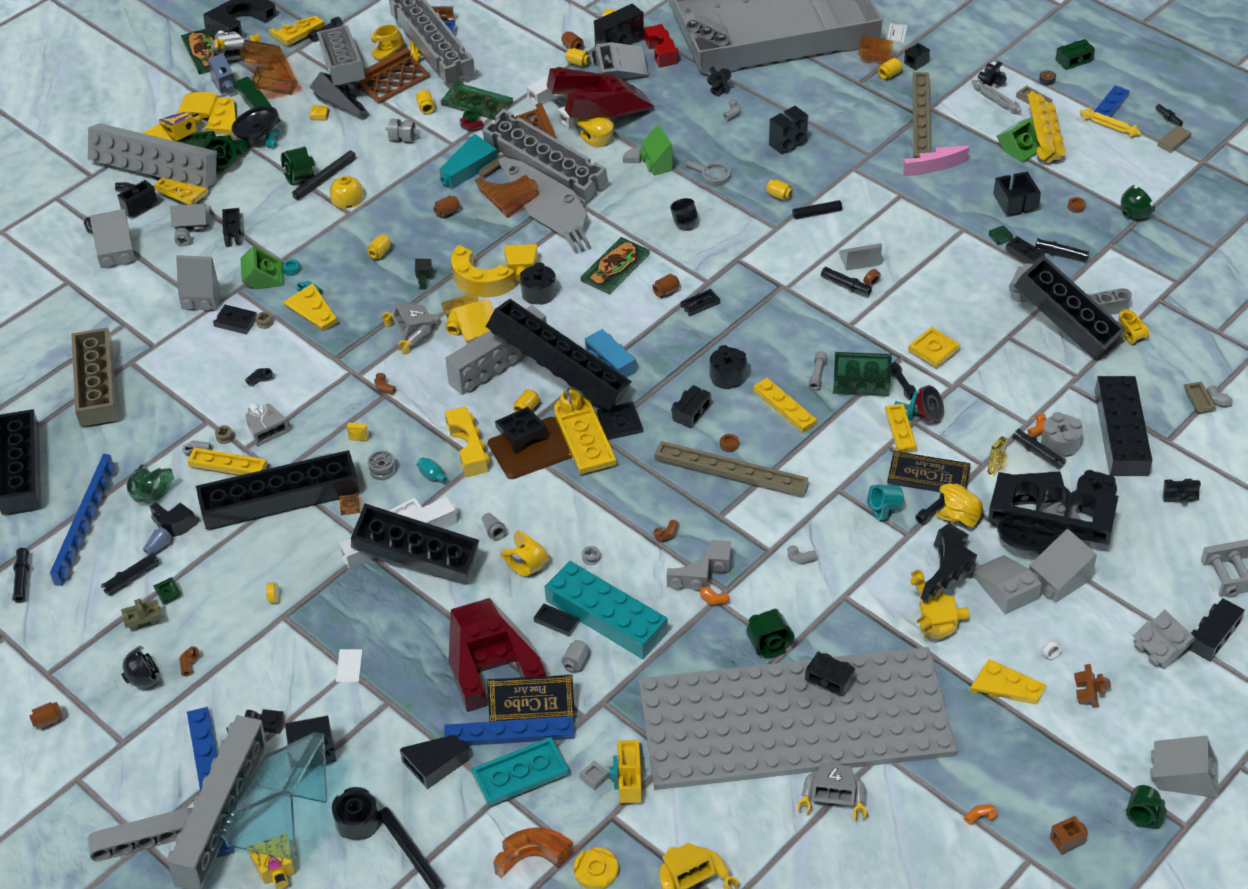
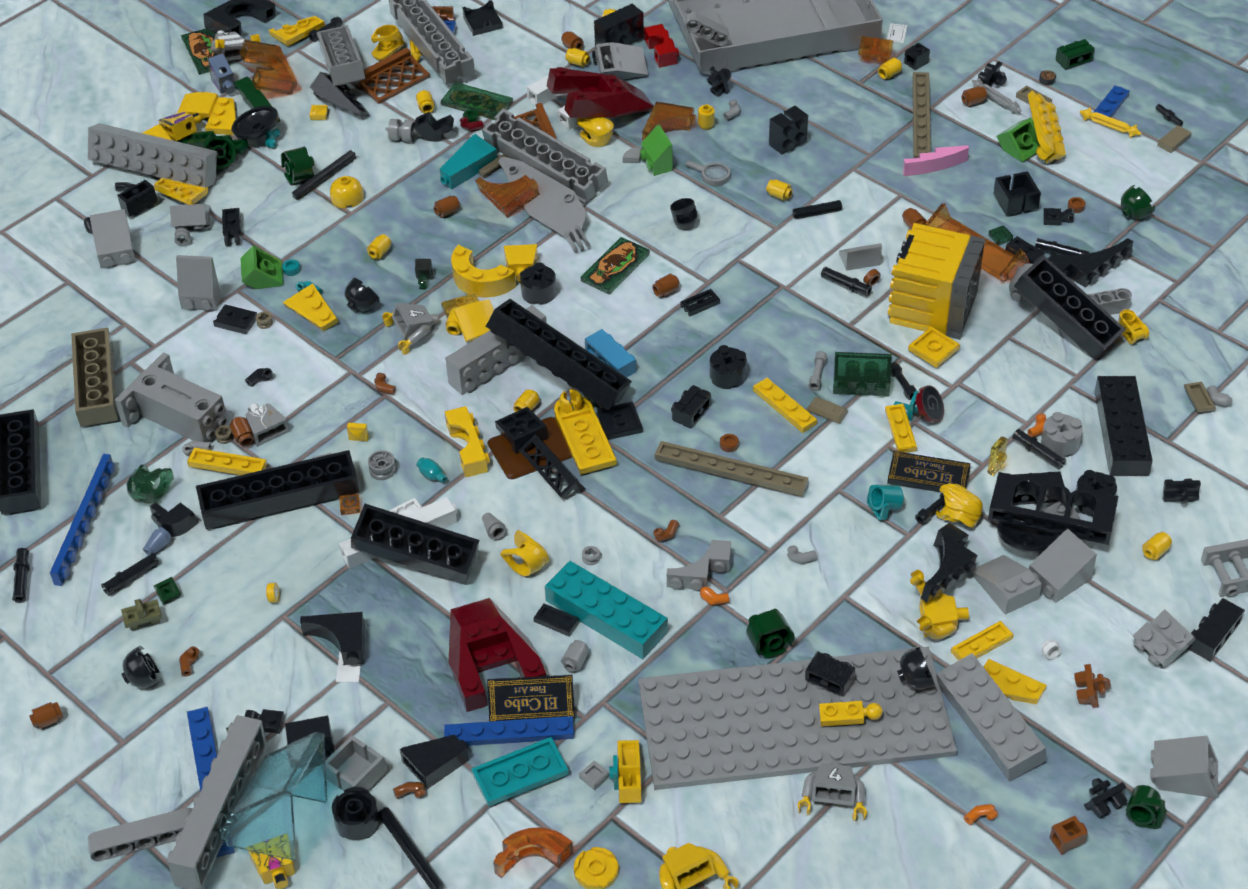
none -> light grey brick [115,352,228,442]
none -> dark orange brick [229,417,254,446]
none -> black arch [300,612,365,665]
none -> light grey piece [322,735,387,792]
none -> black cylinder [344,277,380,312]
none -> dark orange arm [393,782,426,799]
none -> black brick [414,112,454,142]
none -> black piece [462,0,503,36]
none -> black fence [519,434,586,499]
none -> clear orange arch [642,101,697,140]
none -> yellow brick [698,104,715,130]
none -> dark tan tile [806,397,848,424]
none -> yellow plate [819,701,883,726]
none -> yellow piece [887,223,985,340]
none -> black cylinder [897,646,935,690]
none -> dark orange brick [902,208,927,230]
none -> clear orange piece [925,203,1030,282]
none -> light grey brick [936,653,1046,782]
none -> yellow tile [951,621,1014,661]
none -> dark orange brick [961,86,987,106]
none -> black plate [1043,208,1074,225]
none -> black arch [1047,238,1134,287]
none -> black hips [1084,778,1128,818]
none -> yellow brick [1142,532,1172,560]

